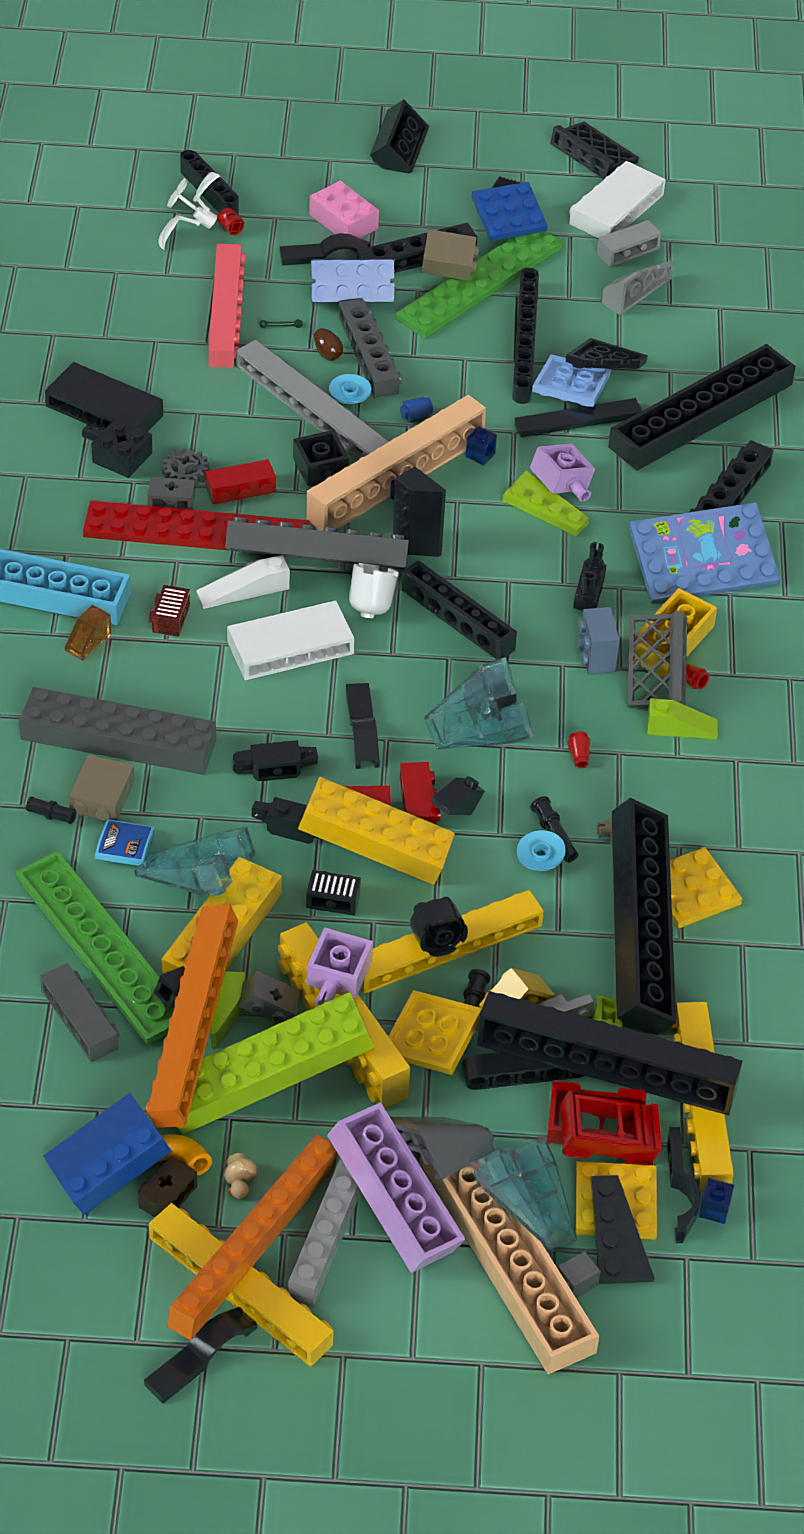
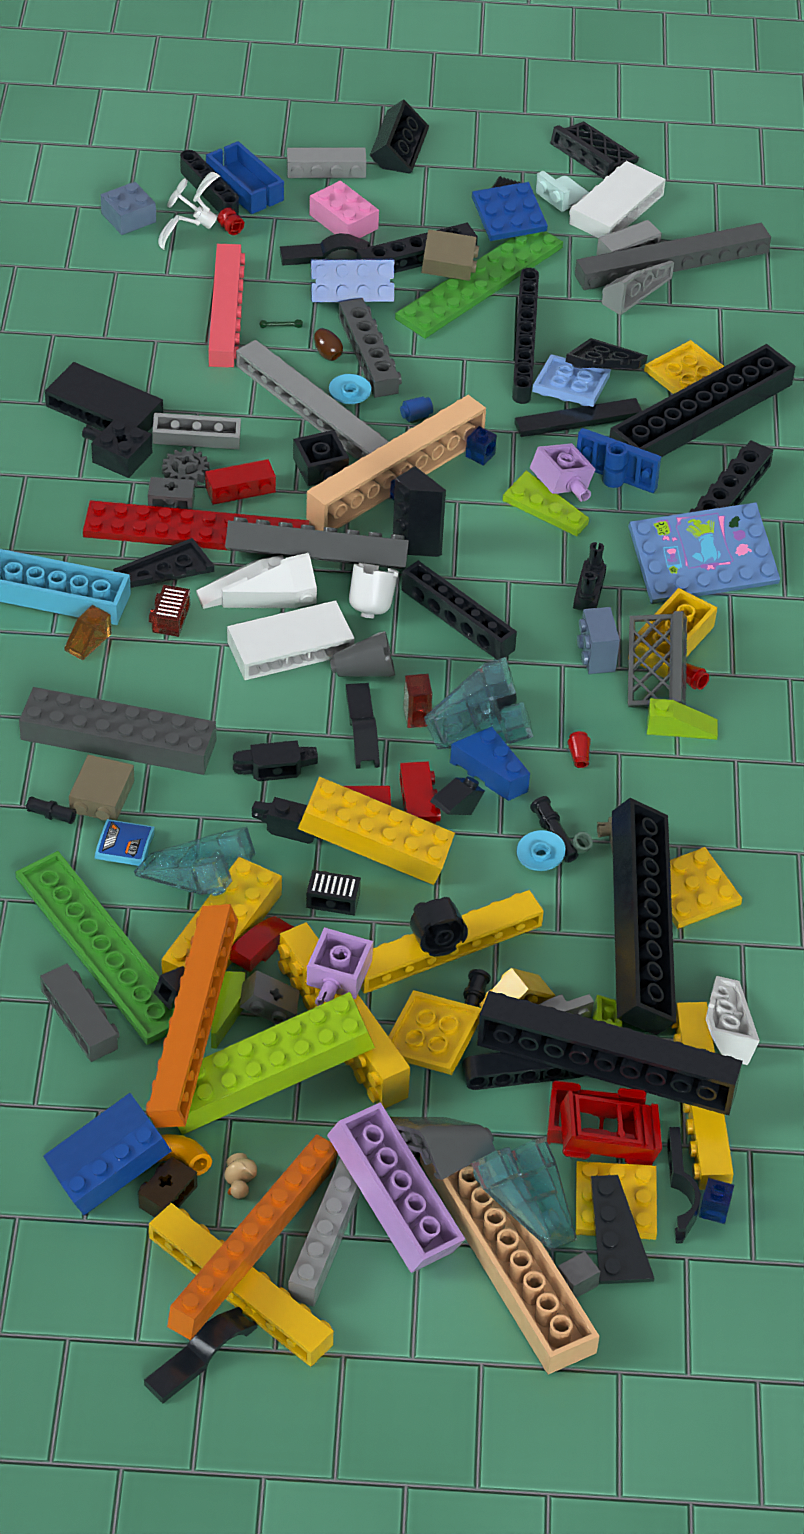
none -> sand blue brick [100,182,156,235]
none -> black wing [113,538,214,588]
none -> light grey brick [153,413,241,449]
none -> blue piece [206,141,284,215]
none -> white wedge [222,553,317,608]
none -> red slope [230,916,294,972]
none -> light grey brick [287,148,366,178]
none -> dark grey cone [330,631,395,677]
none -> clear red brick [403,674,433,728]
none -> blue wedge [450,726,530,801]
none -> light aqua bracket [536,171,589,212]
none -> sand green hinge [572,832,593,853]
none -> dark grey brick [575,222,771,290]
none -> blue plate [577,428,662,494]
none -> yellow plate [644,340,724,394]
none -> white wedge [706,976,760,1065]

